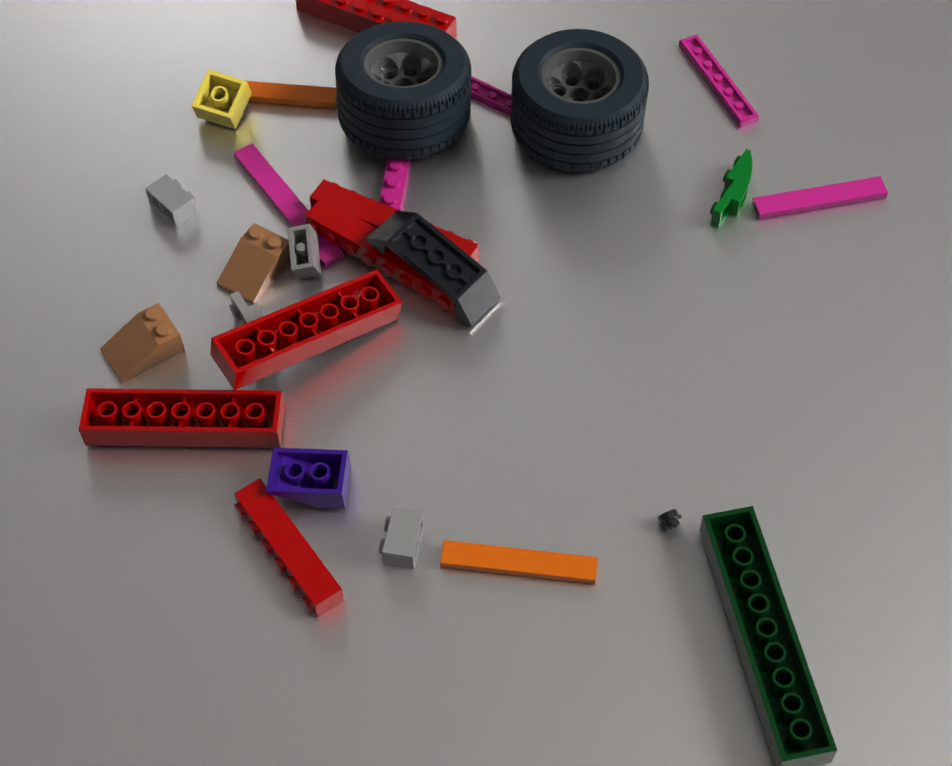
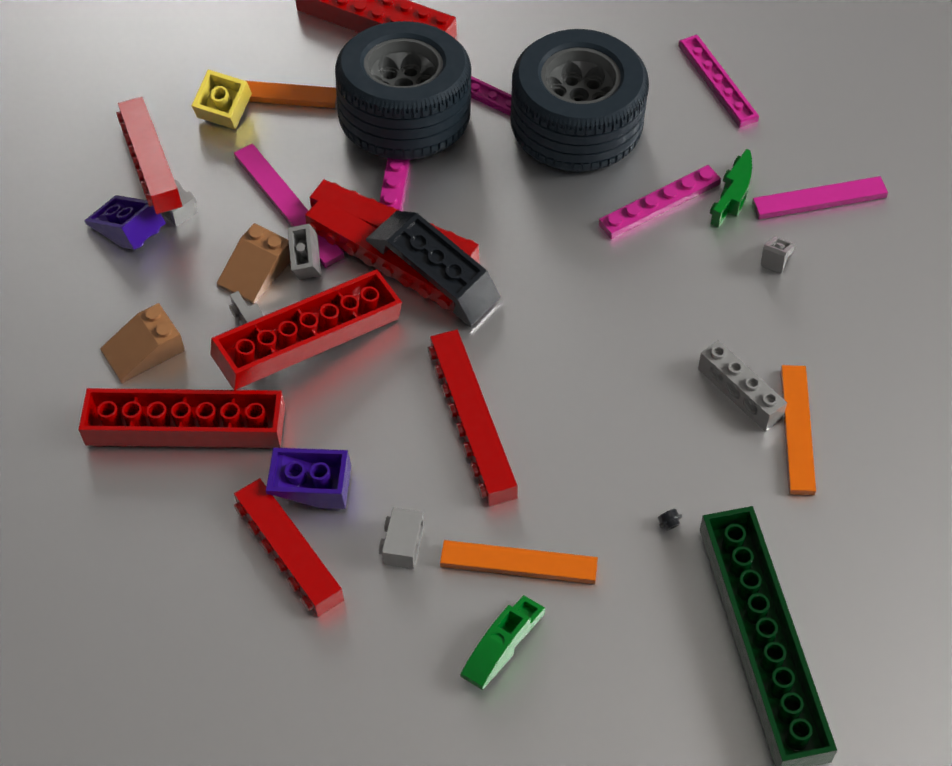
none -> dark purple slope [84,195,166,250]
none -> brick [116,97,183,214]
none -> red brick [427,329,518,507]
none -> green slope [460,595,545,690]
none -> dark pink plate [599,165,721,239]
none -> light grey brick [698,340,787,432]
none -> light grey slope [761,236,796,273]
none -> orange tile [781,365,816,495]

